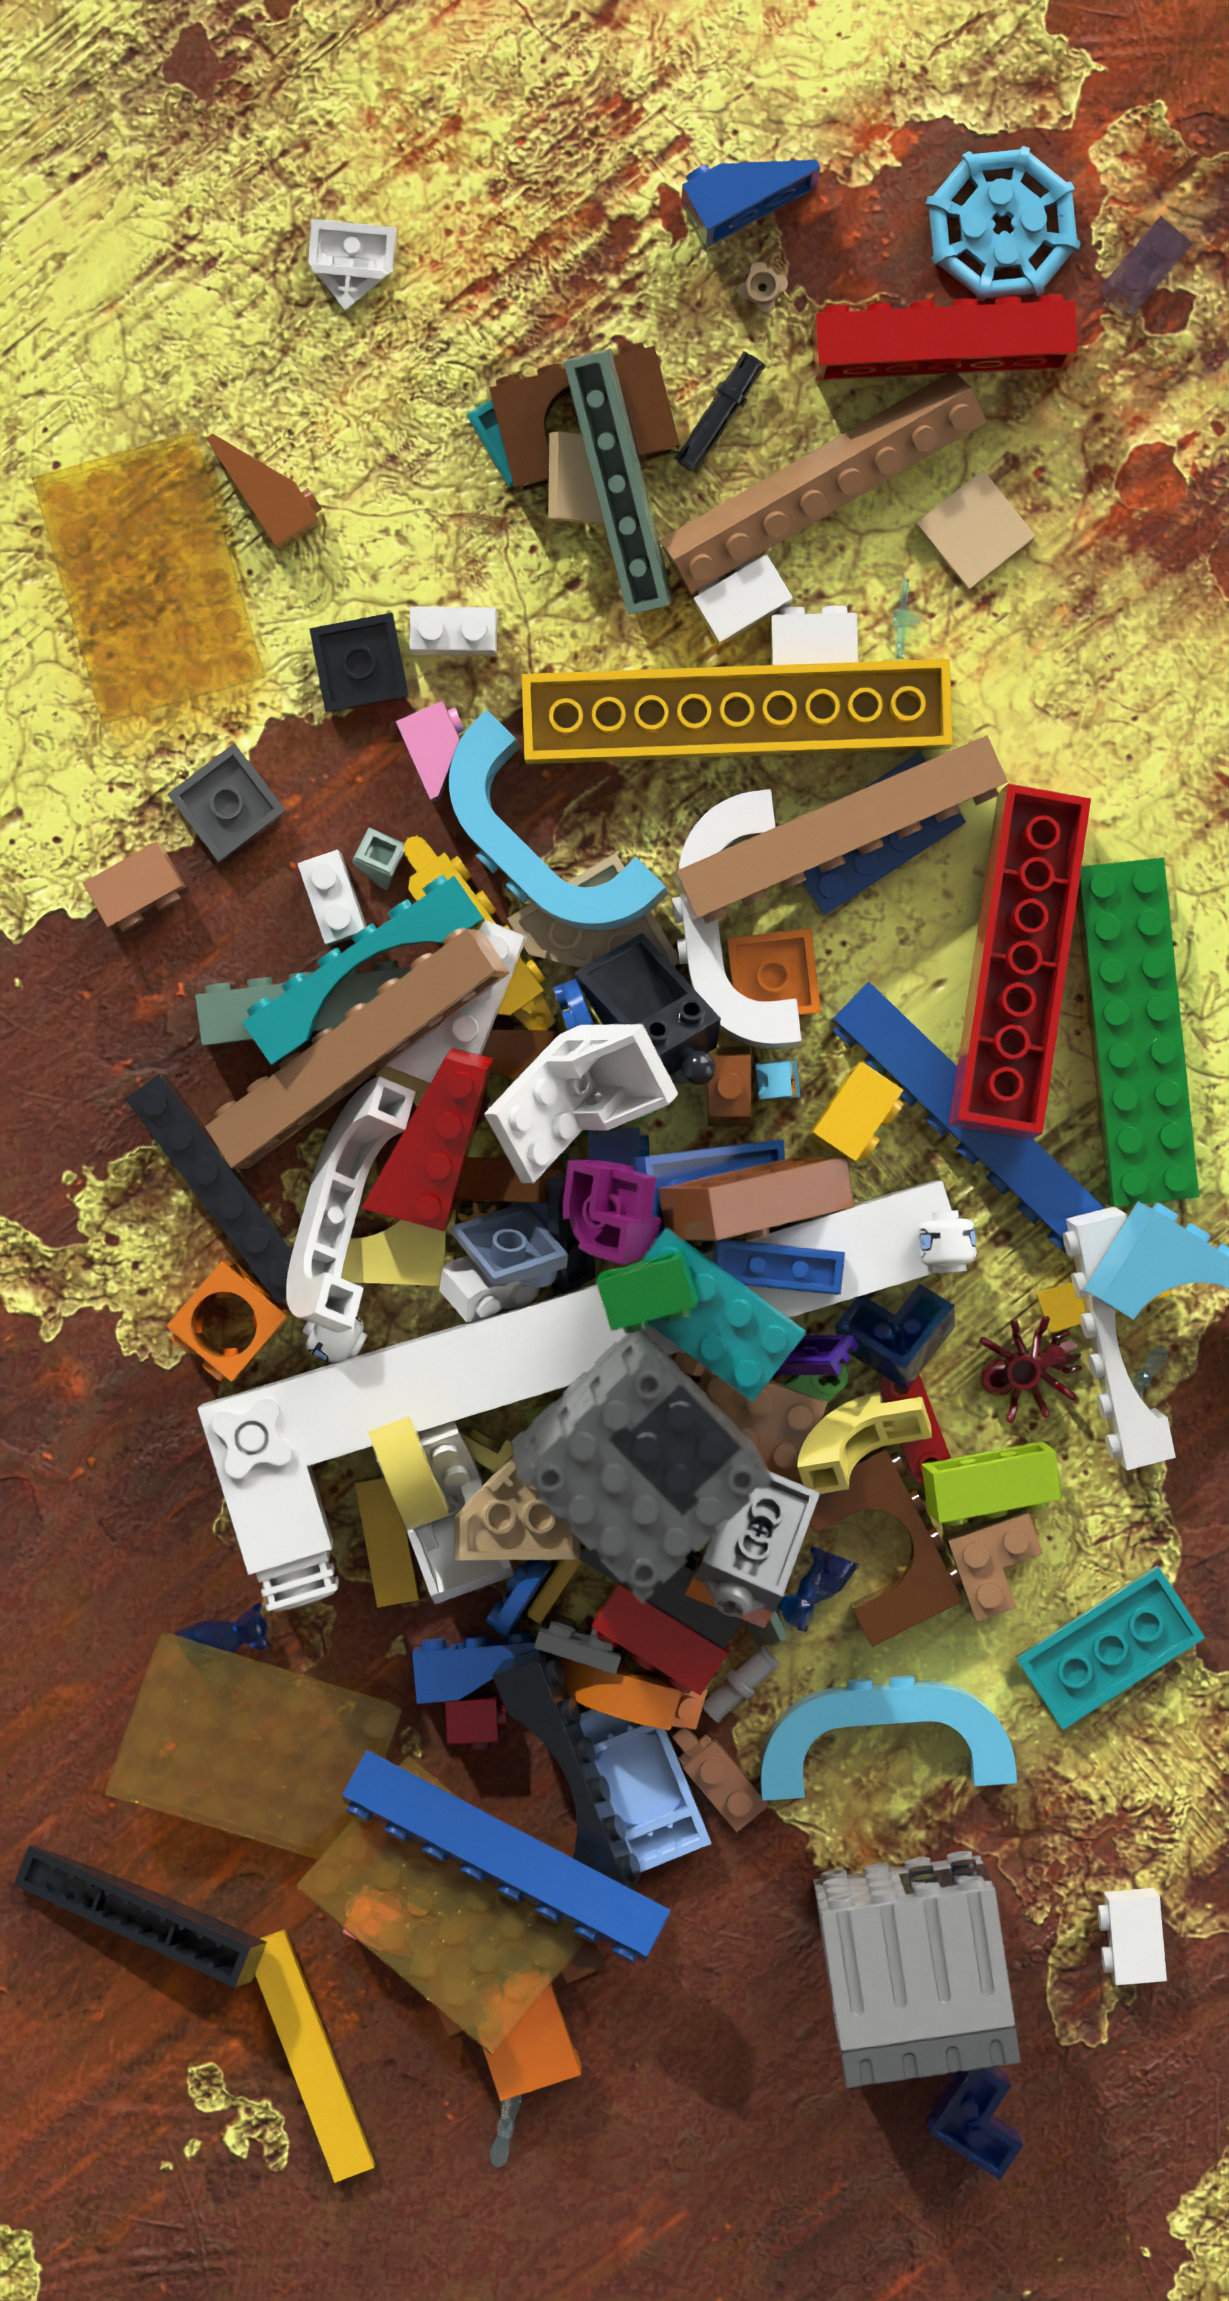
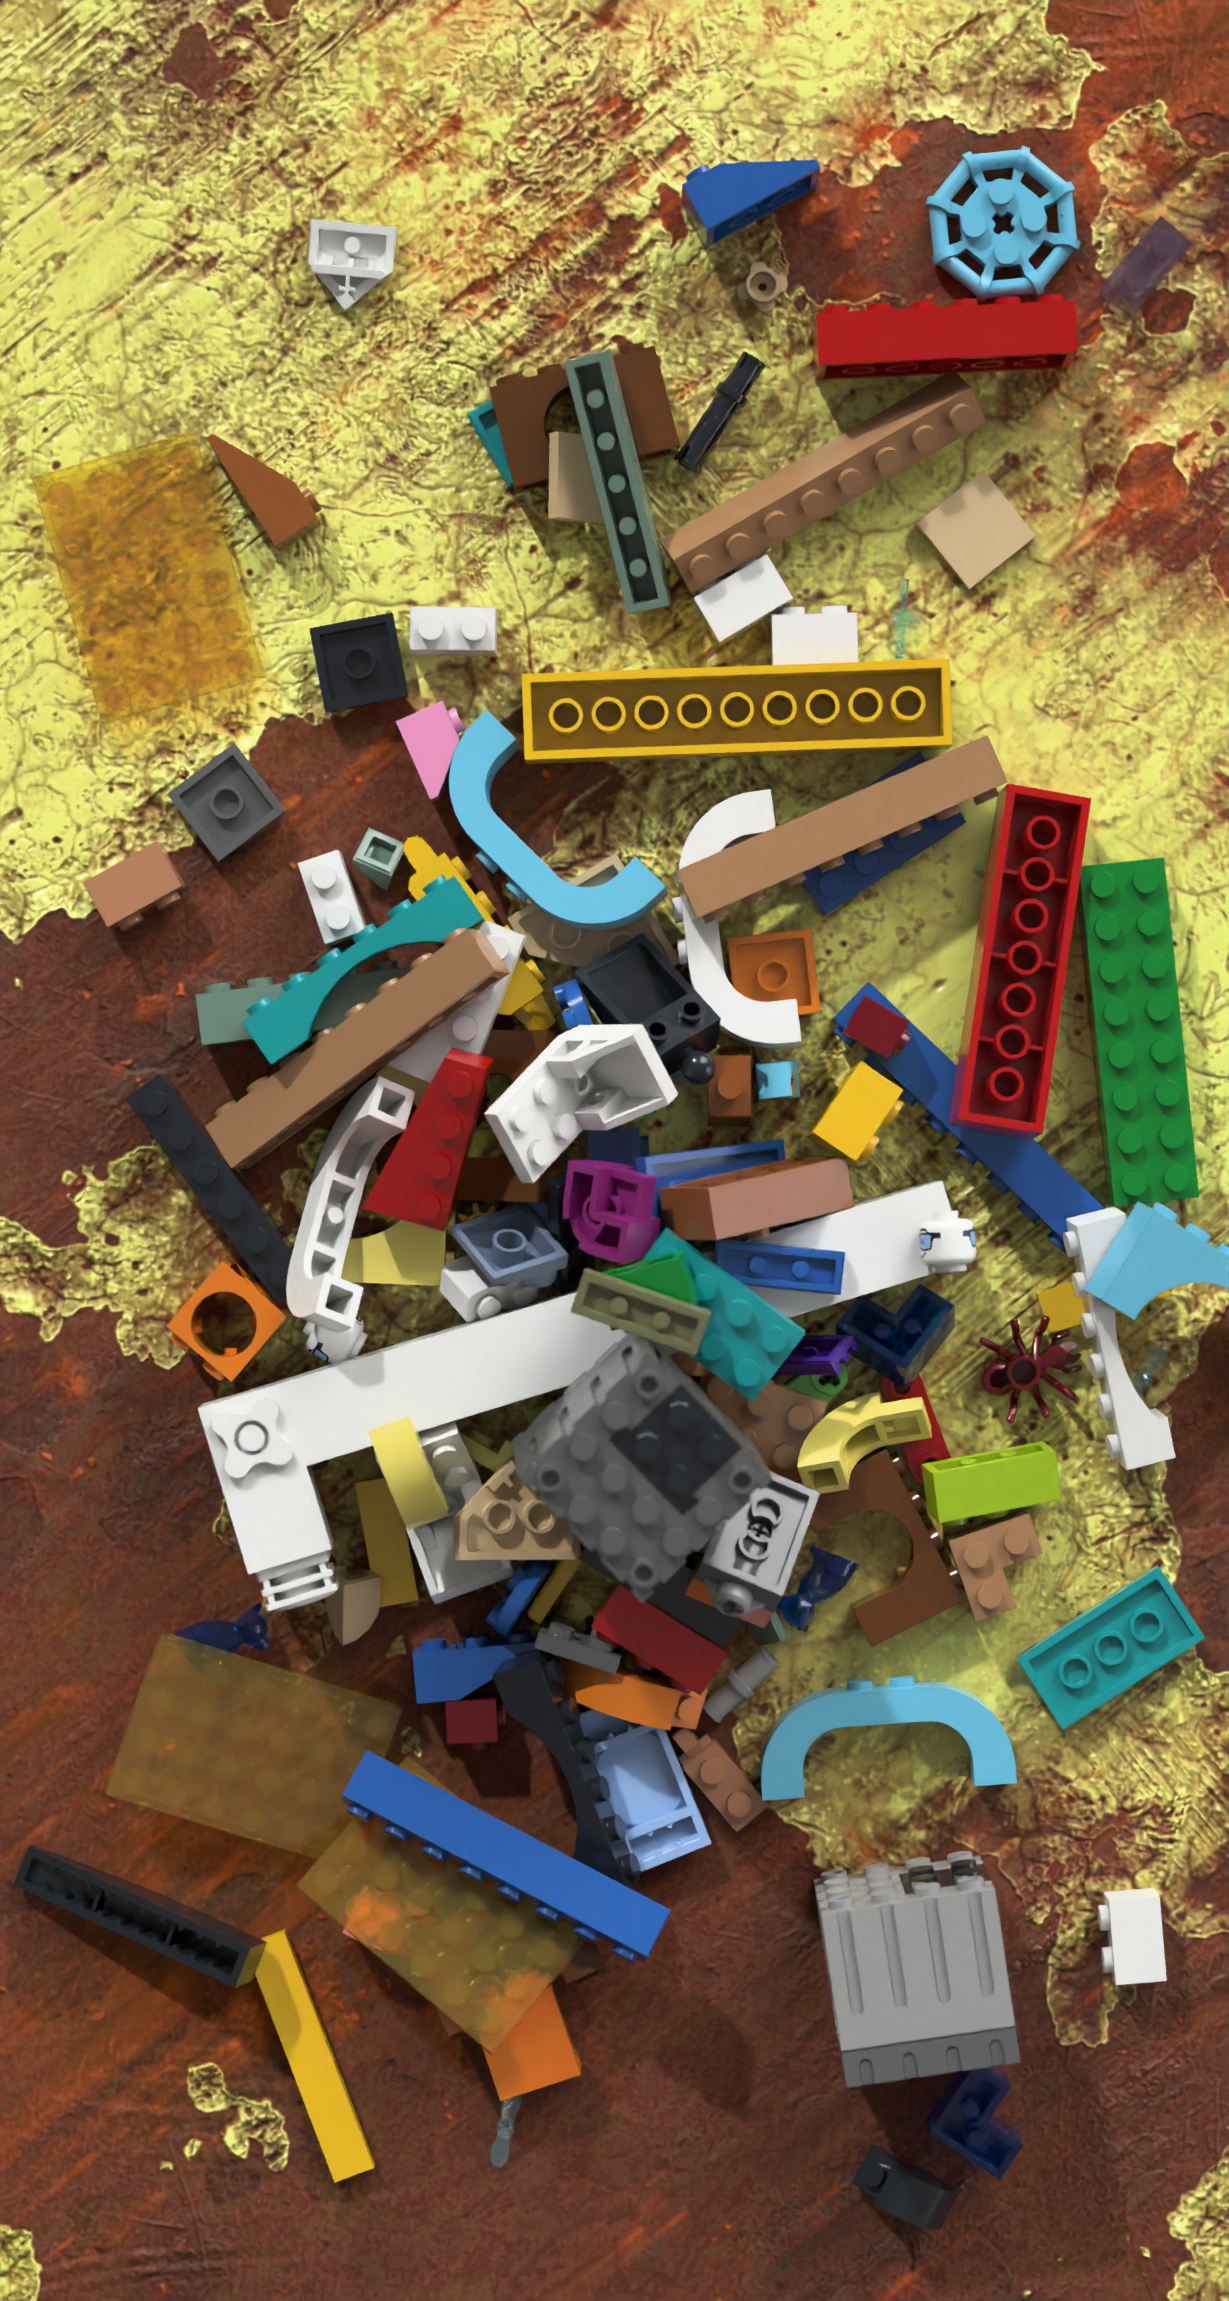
none -> tan brick [325,1566,382,1646]
none -> olive plate [570,1268,711,1356]
none -> dark red brick [841,996,911,1059]
none -> black brick [852,2145,959,2230]

